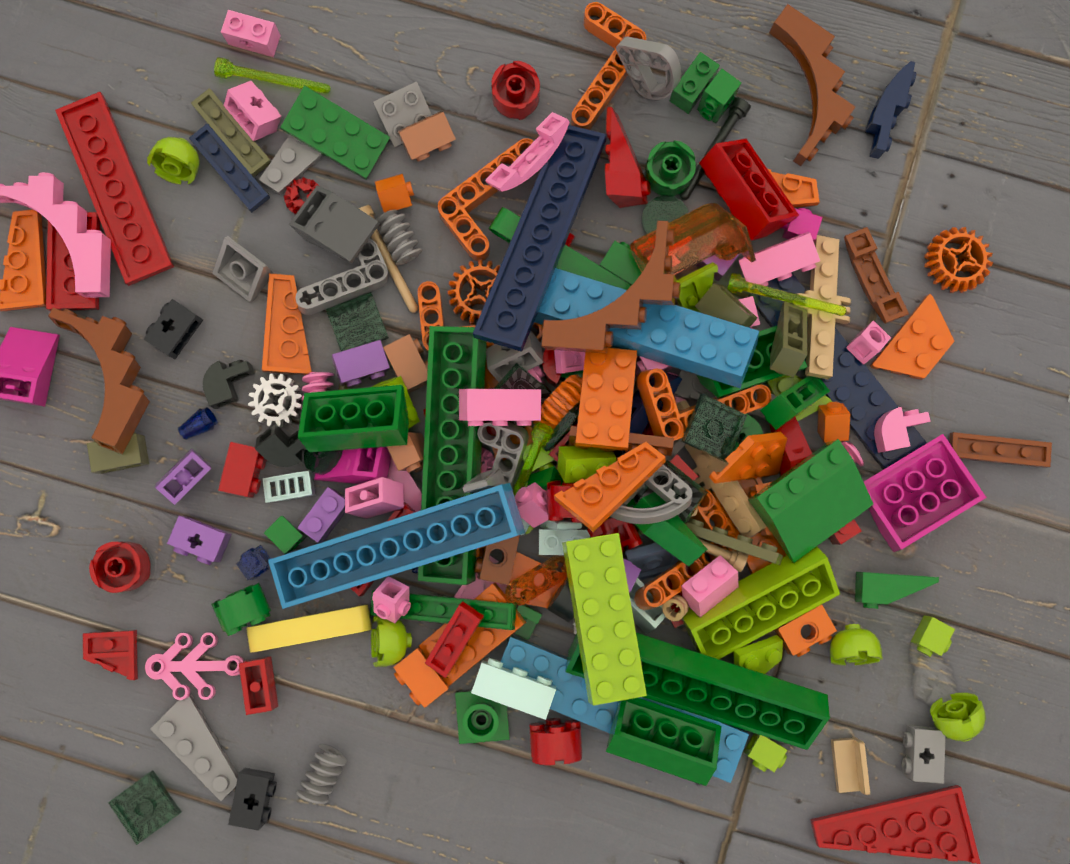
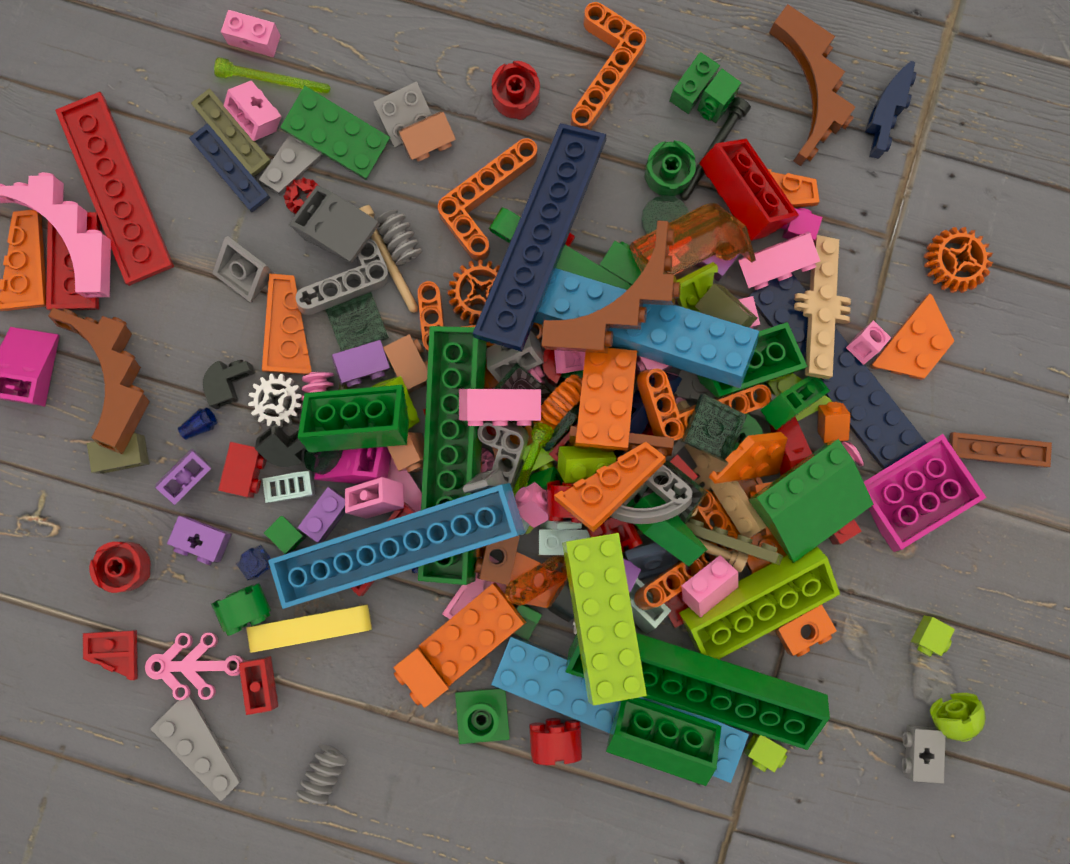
clear green tile [108,771,181,845] -> none
black brick [144,299,203,359] -> none
lime cylinder [147,137,199,185] -> none
black brick [228,768,277,831] -> none
green tile [370,590,517,630] -> none
lime cylinder [371,616,412,667] -> none
bright pink brick [372,576,411,623] -> none
orange brick [375,174,414,213] -> none
red plate [425,601,484,678] -> none
light aqua brick [471,658,556,720] -> none
bright pink slope [485,112,570,192] -> none
red wedge [605,107,651,208] -> none
light grey beam [616,37,681,100] -> none
tan bush [662,595,689,621] -> none
clear neon green piece [727,273,847,316] -> none
lime wing [734,635,783,674] -> none
olive slope [770,302,807,378] -> none
red wing [810,785,981,864] -> none
lime cylinder [830,624,883,666] -> none
tan panel [831,737,870,795] -> none
dark orange slope [844,227,909,324] -> none
green slope [855,572,939,609] -> none
bright pink brick [874,407,931,453] -> none

